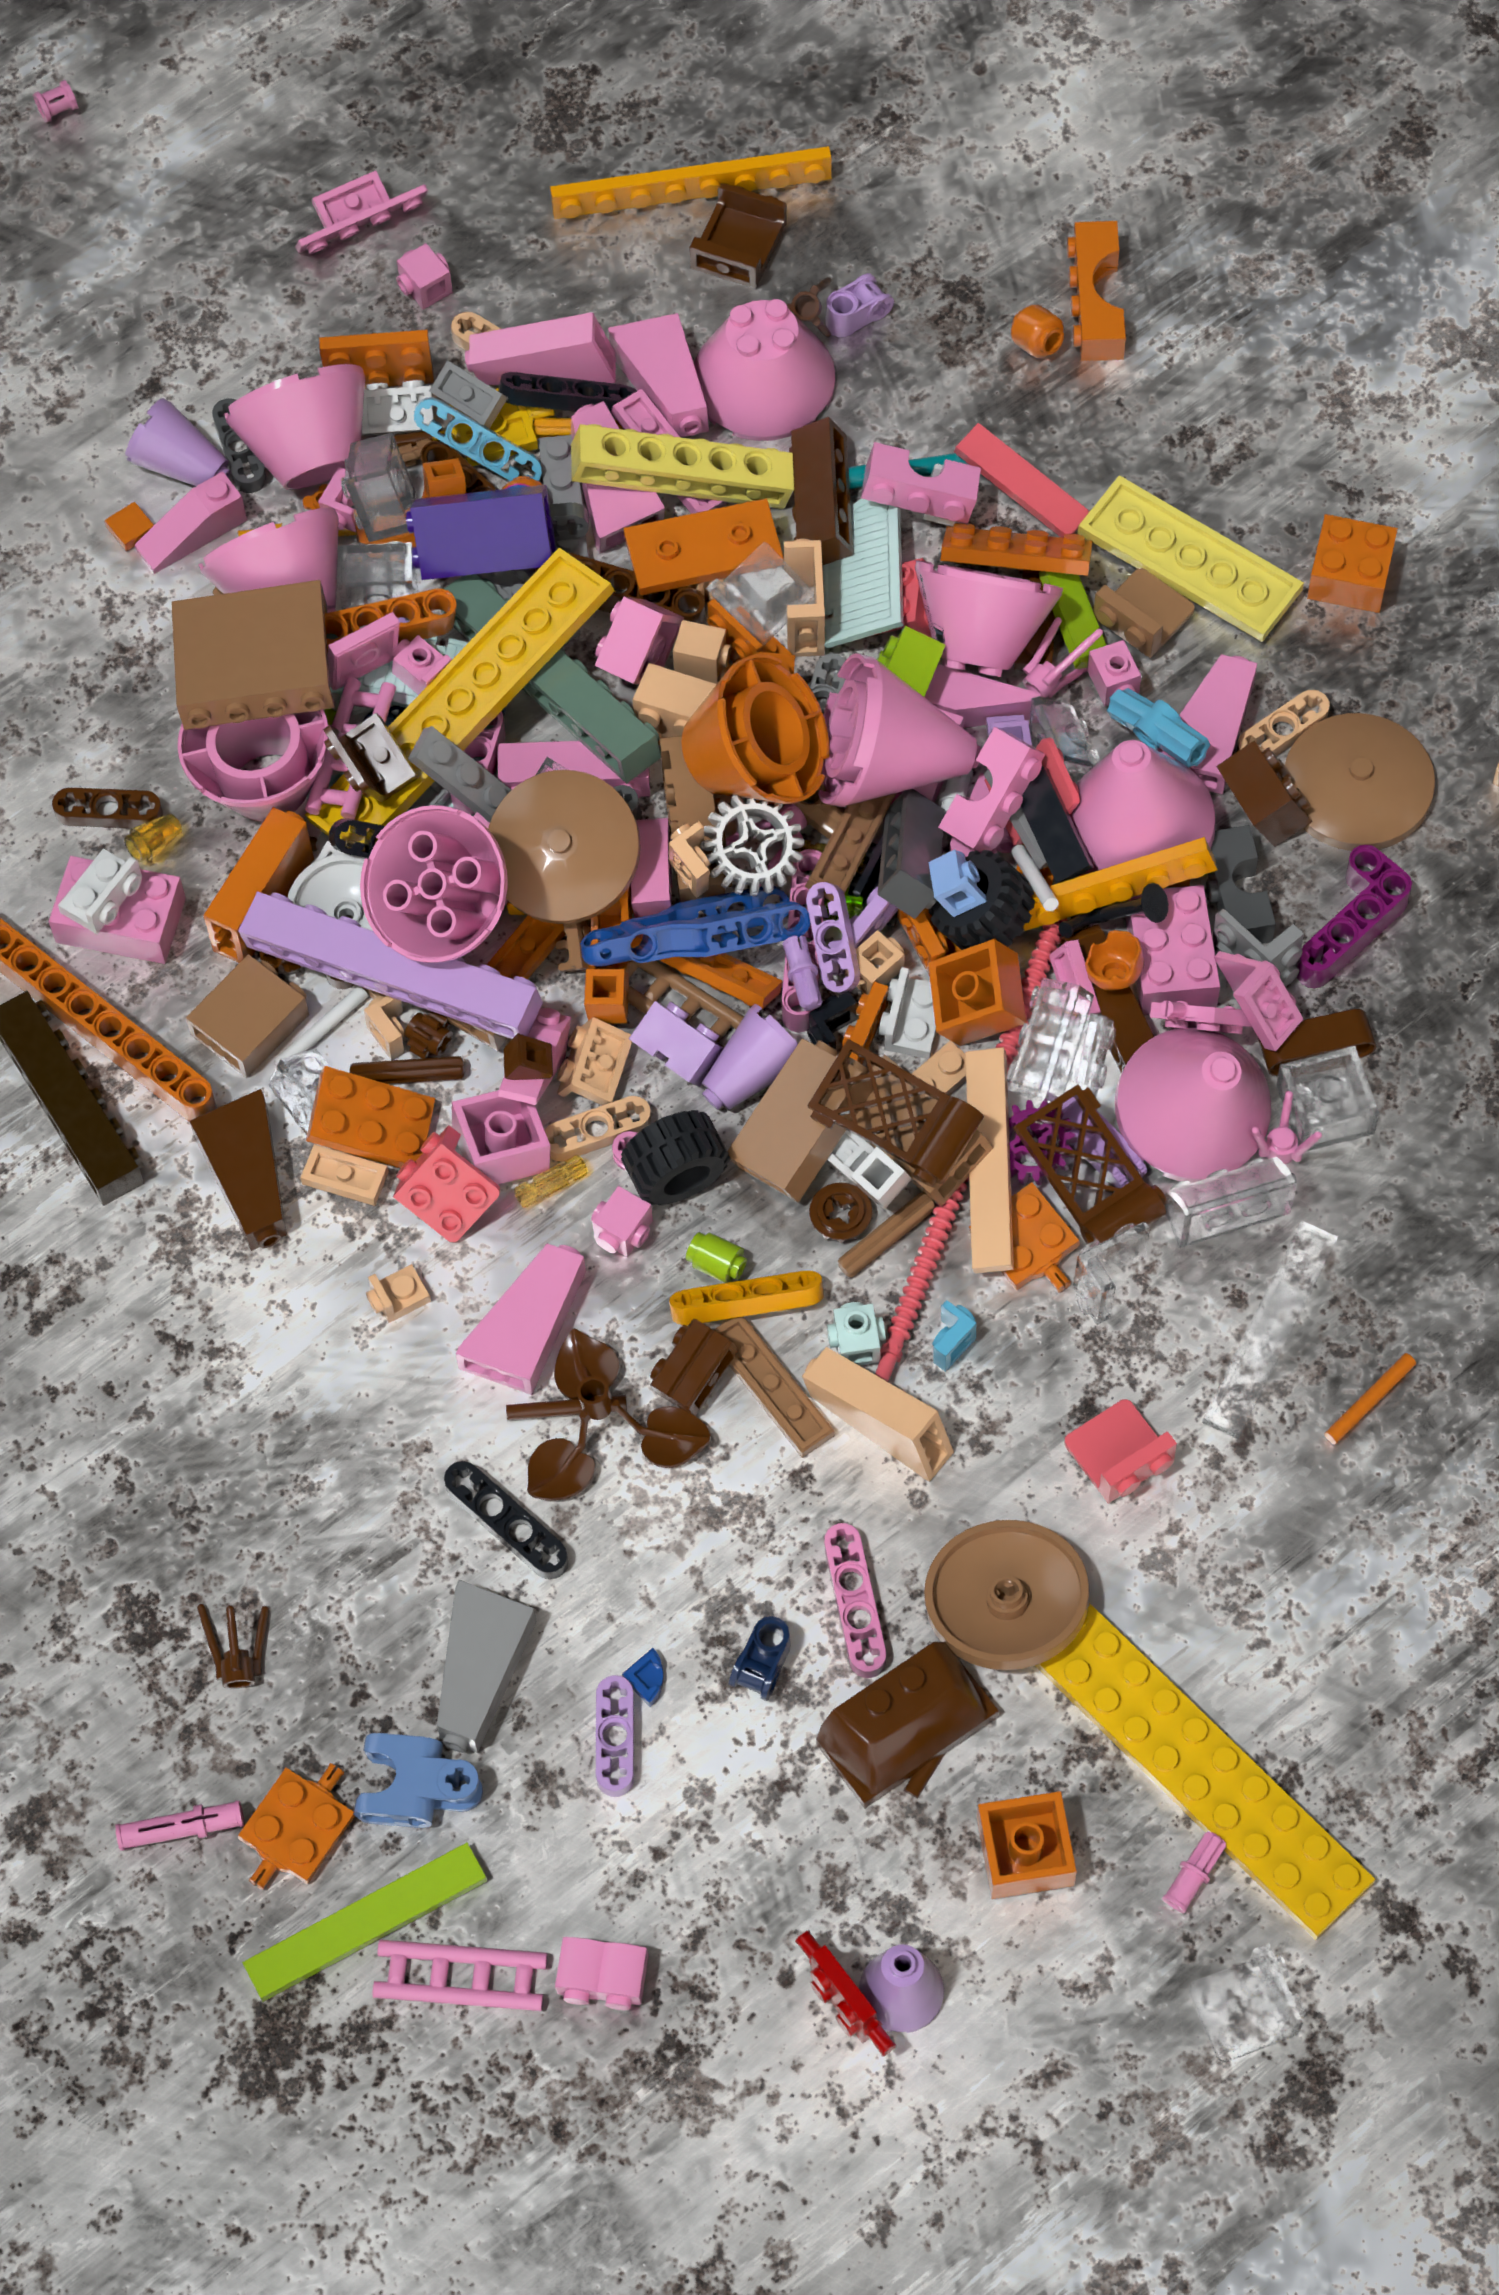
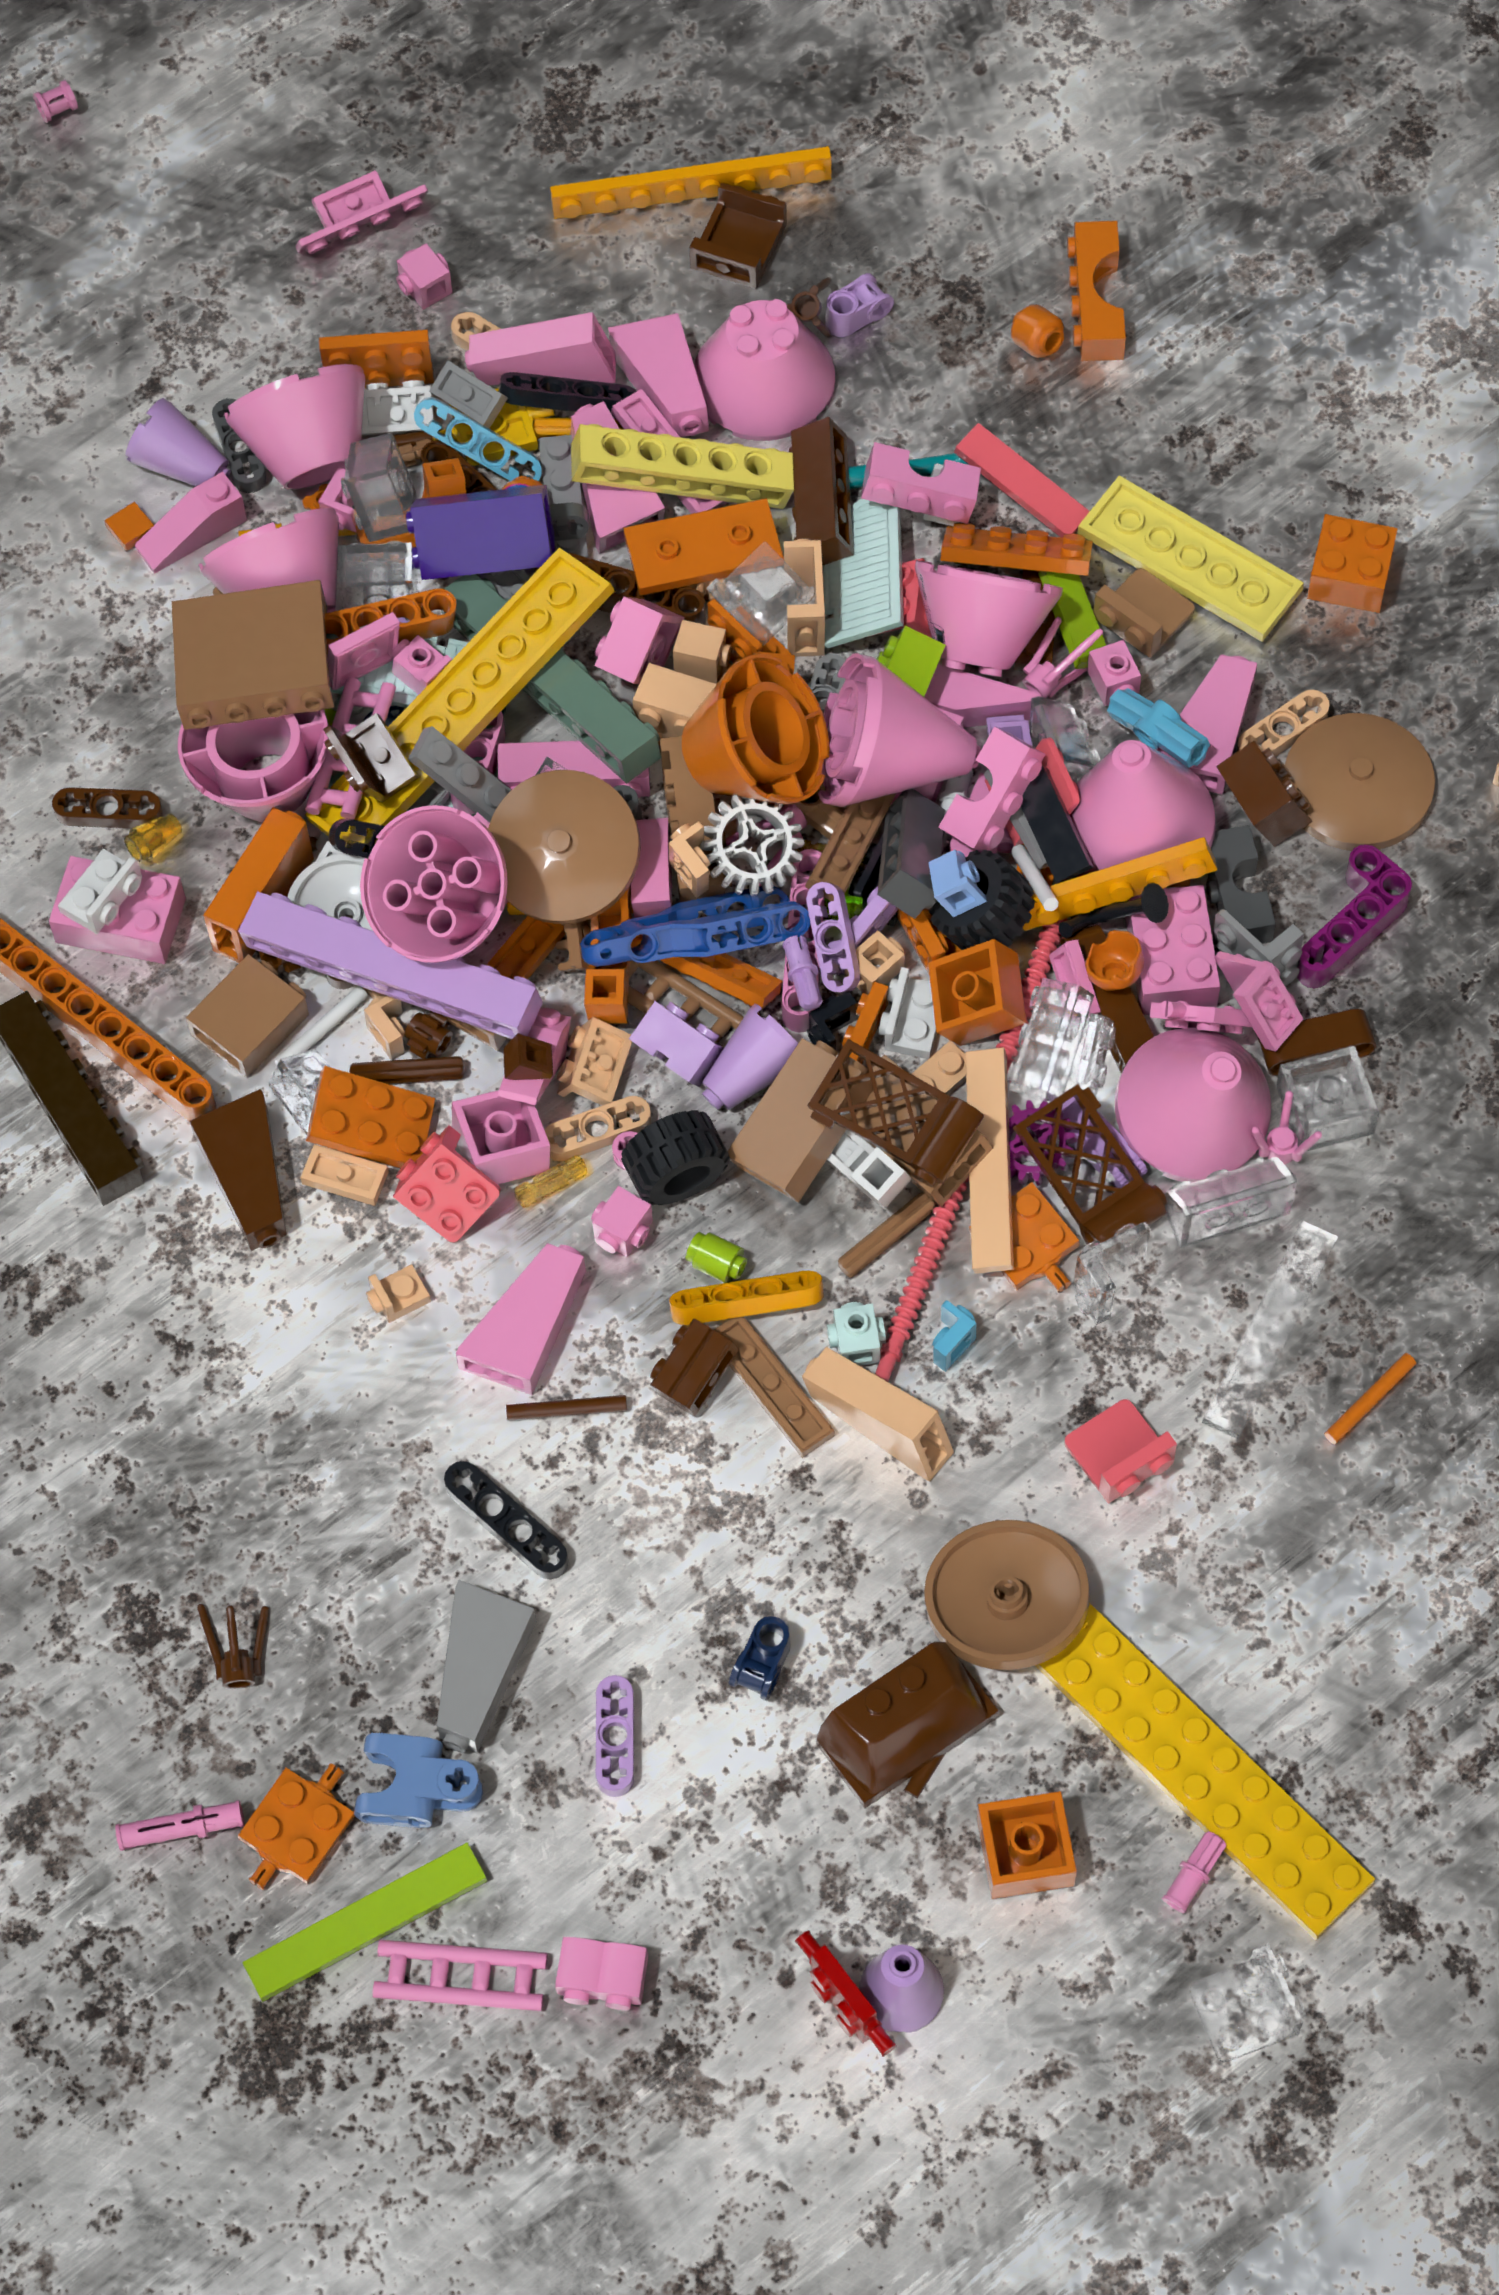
reddish brown plant [527,1328,711,1501] -> none
blue tile [622,1648,664,1707] -> none
reddish brown gear [809,1182,872,1244] -> none
bright pink beam [824,1523,886,1678] -> none

